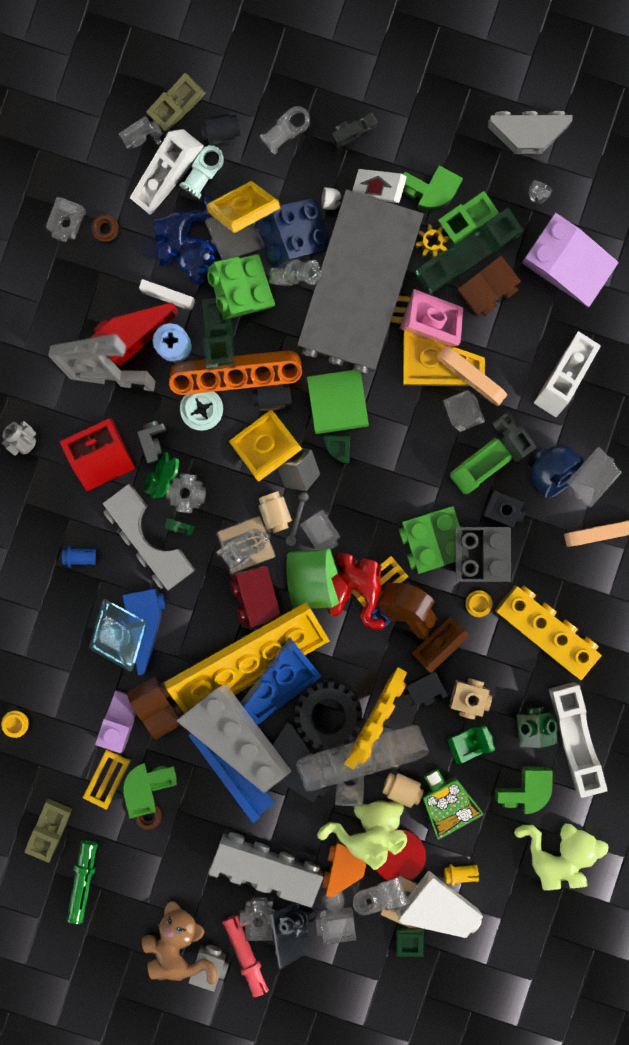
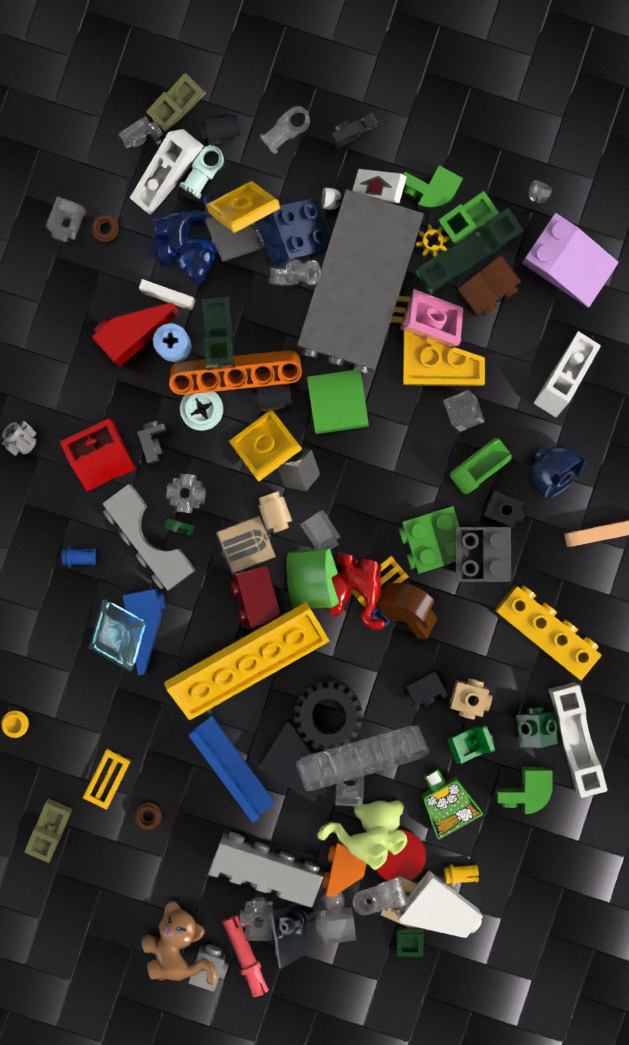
light grey wing [48,334,156,391] -> none
green pin [66,840,98,924] -> none
lavender arch [95,690,136,753] -> none
bright green brick [123,763,177,819] -> none
reddish brown brick [127,677,184,740] -> none
green plate [143,452,179,499] -> none
light grey wedge [177,684,291,793] -> none
bright green plate [207,254,275,320] -> none
clear piece [216,528,268,575] -> none
blue wing [240,637,321,725] -> none
dark grey hinge [286,491,309,546] -> none
dark green tile [323,435,350,464] -> none
yellow wing [344,667,407,769] -> none
tan brick [382,773,424,808] -> none
reddish brown panel [412,616,470,673] -> none
light nougat beam [437,346,507,406] -> none
yellow plate [465,590,493,617] -> none
light grey slope [488,111,572,154] -> none
pearl dark grey plate [492,412,537,462] -> none
yellowish green animal [514,823,608,890] -> none
clear piece [567,447,622,508] -> none

